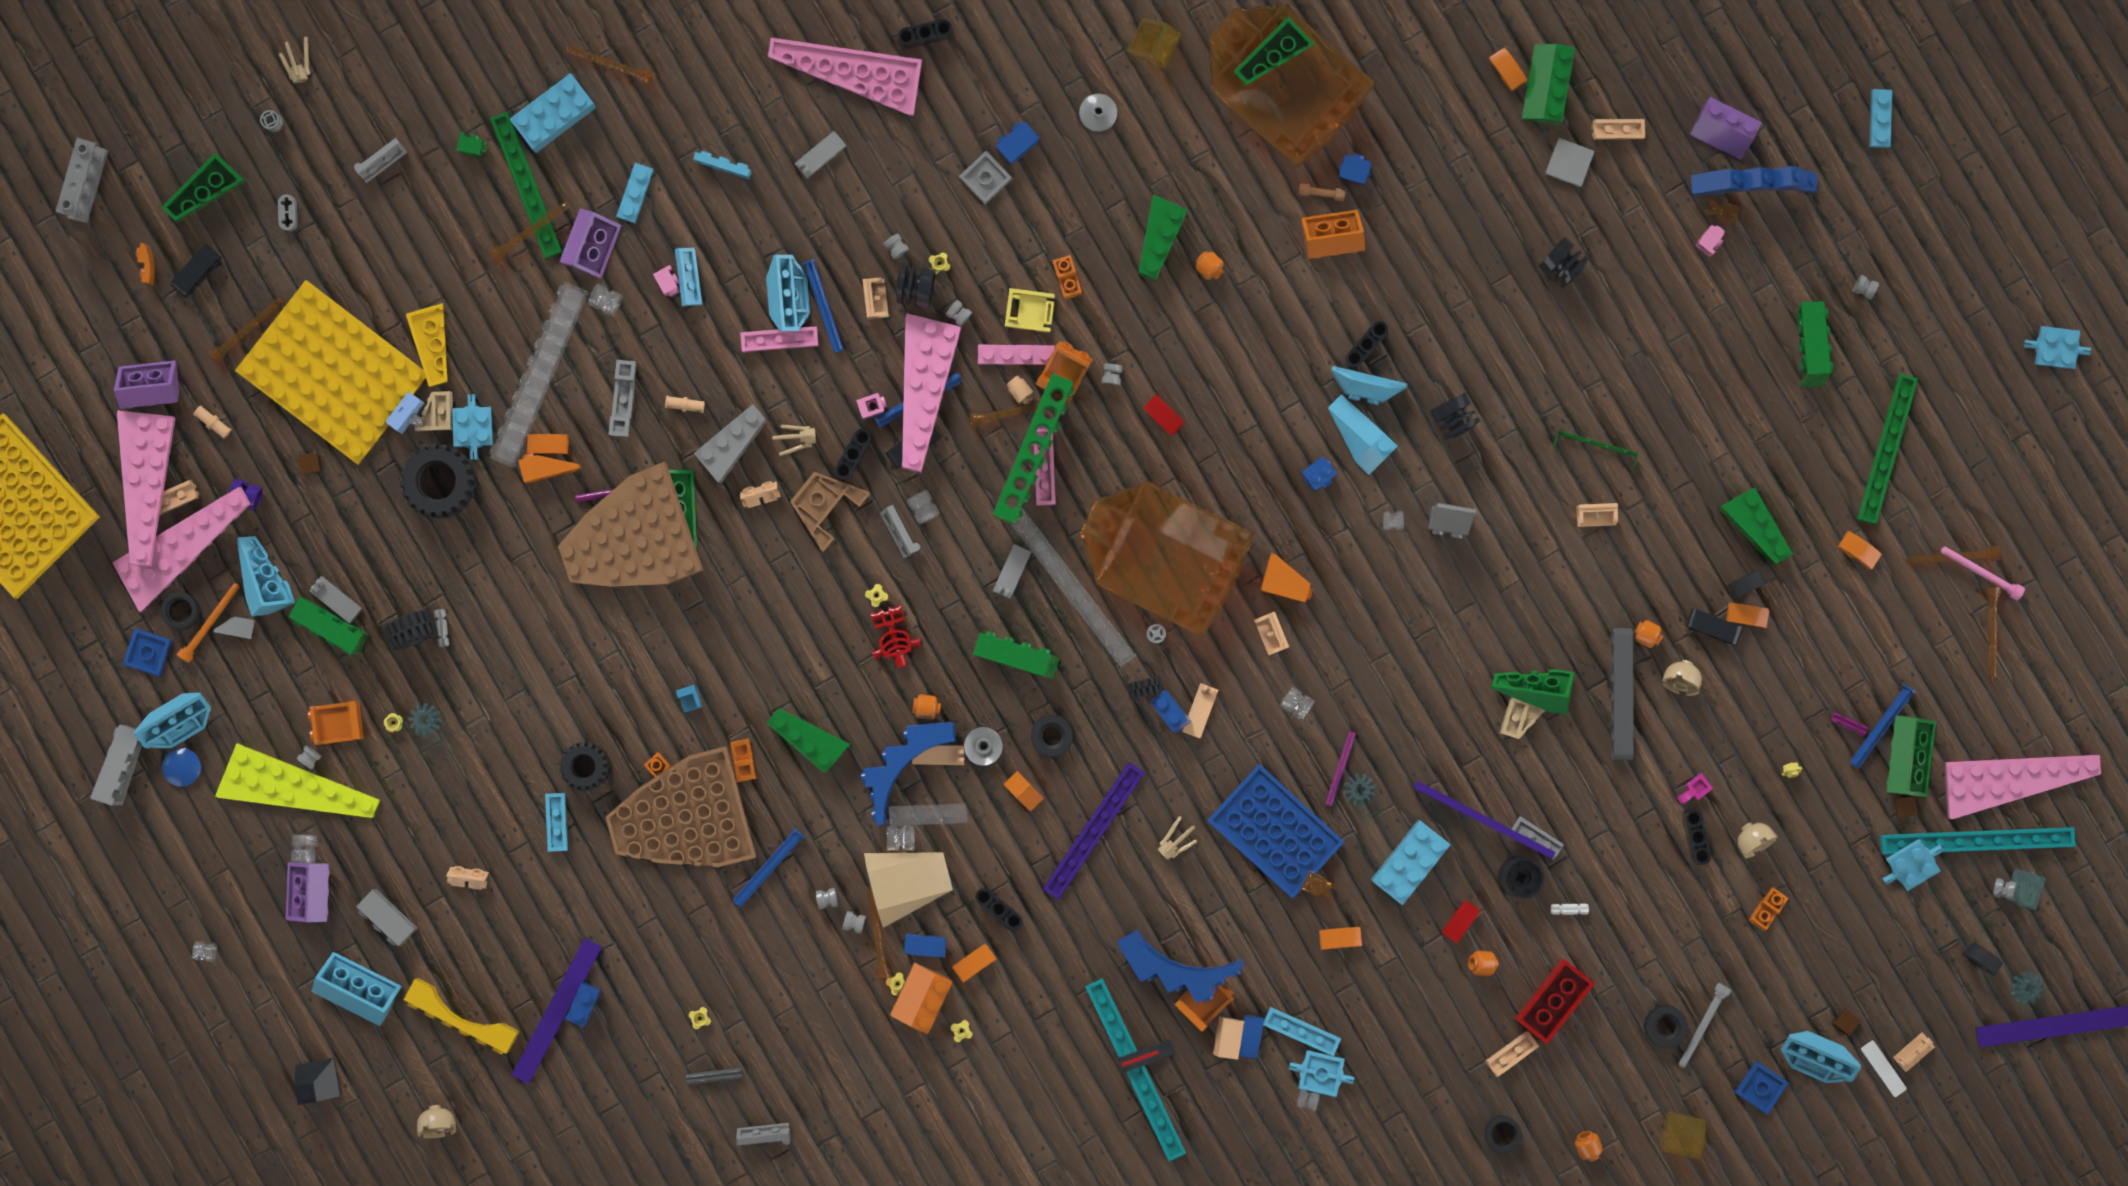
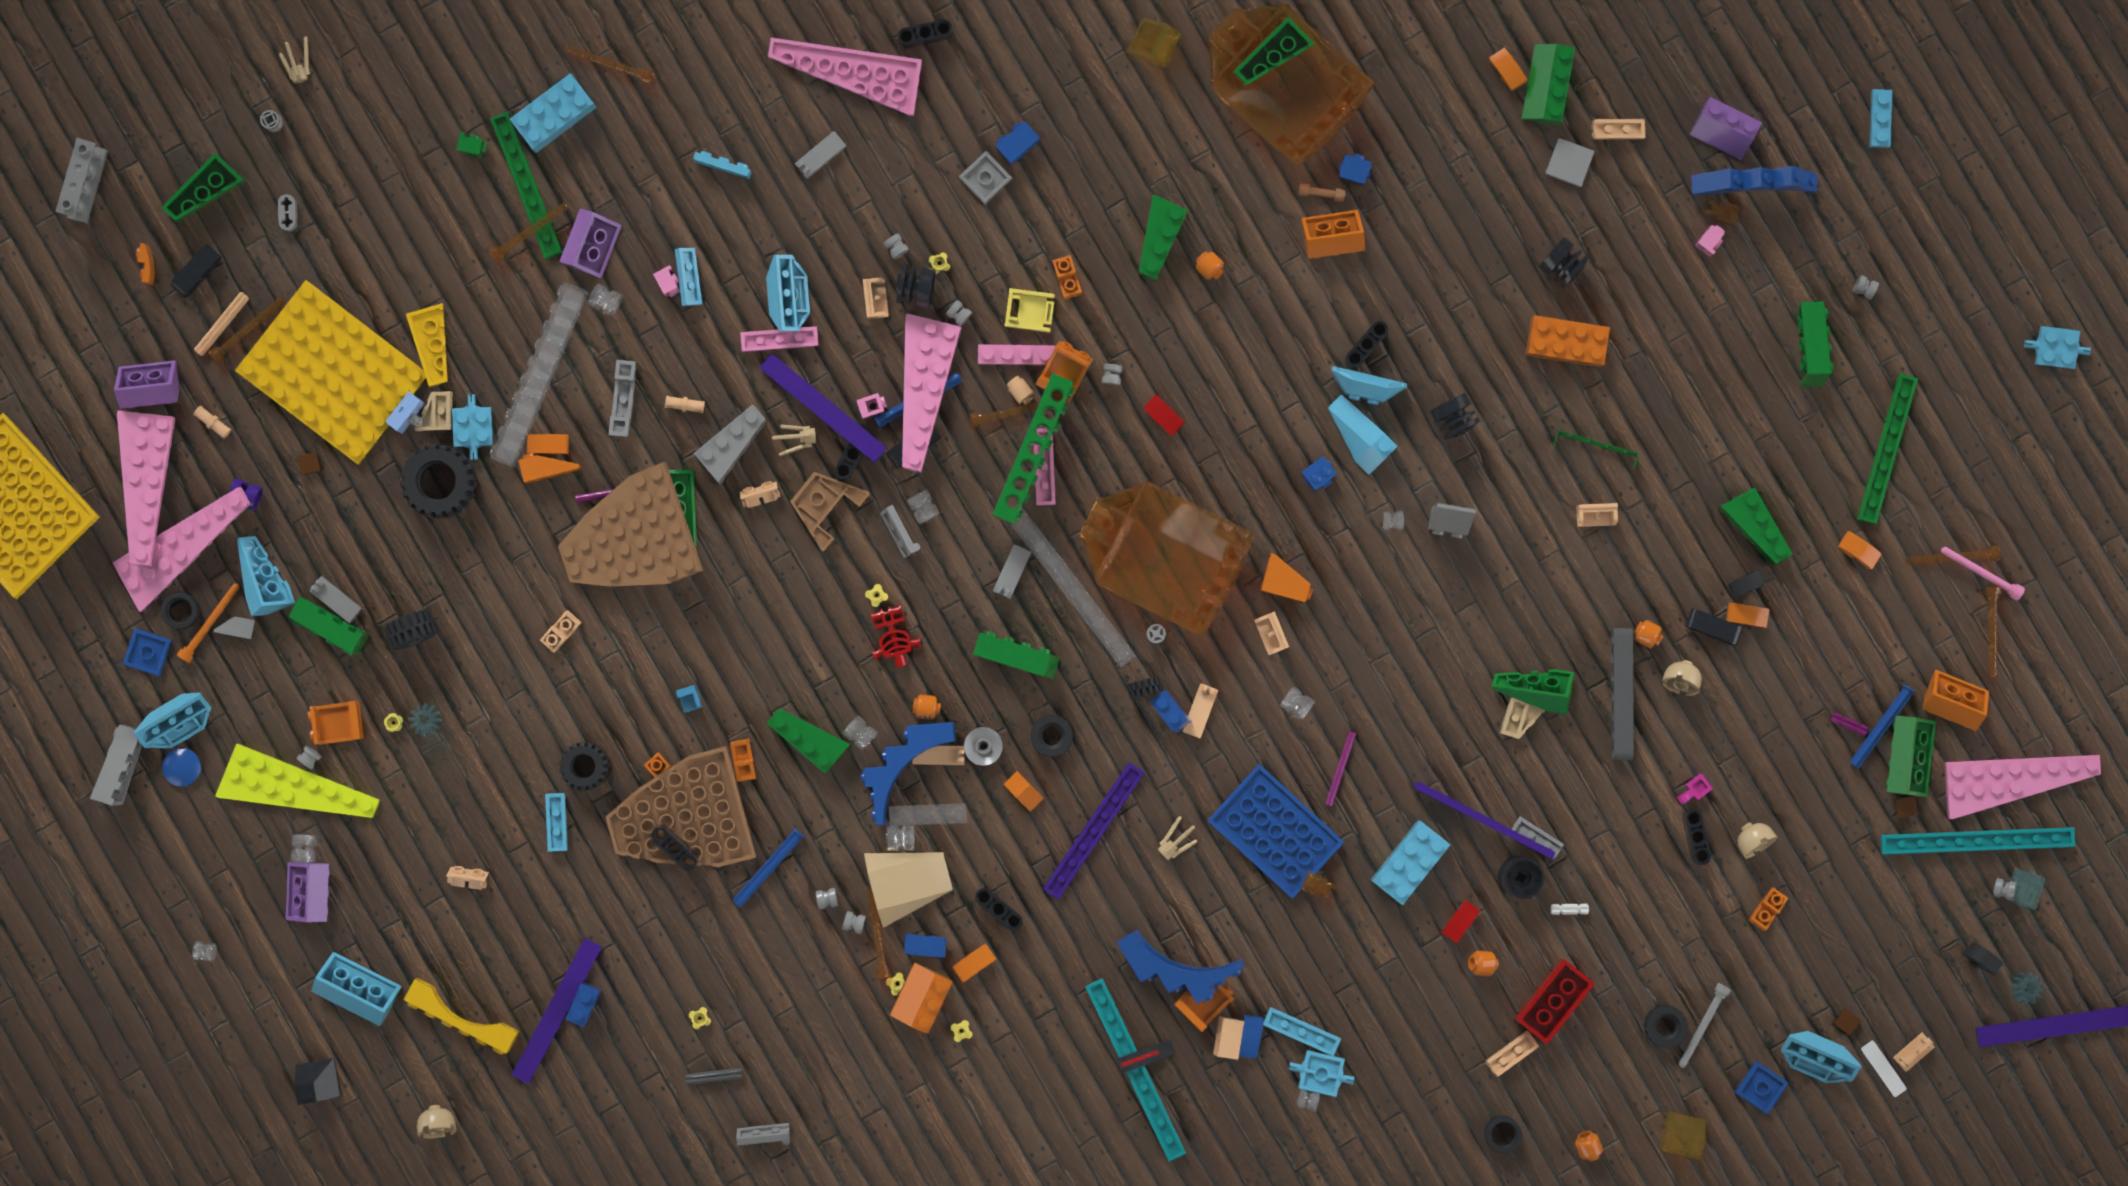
light nougat hinge [159,480,199,516] -> none
light grey hinge [354,138,407,183] -> none
light grey brick [356,889,418,946] -> none
light grey axle [434,609,449,647] -> none
medium azure plate [616,163,654,224] -> none
blue axle [802,259,843,353] -> none
light grey dish [1079,94,1117,132] -> none
orange slope [1319,927,1362,950] -> none
clear light blue gear [1343,773,1376,806] -> none
light yellow plate [1782,763,1802,778] -> none
medium azure plate [1883,839,1944,891] -> none
none -> light nougat axle [194,292,249,356]
none -> light nougat slope [540,610,582,653]
none -> black beam [651,824,699,871]
none -> dark purple tile [760,354,887,463]
none -> clear wheel [842,715,878,751]
none -> orange brick [1525,315,1610,368]
none -> orange slope [1923,670,1989,731]

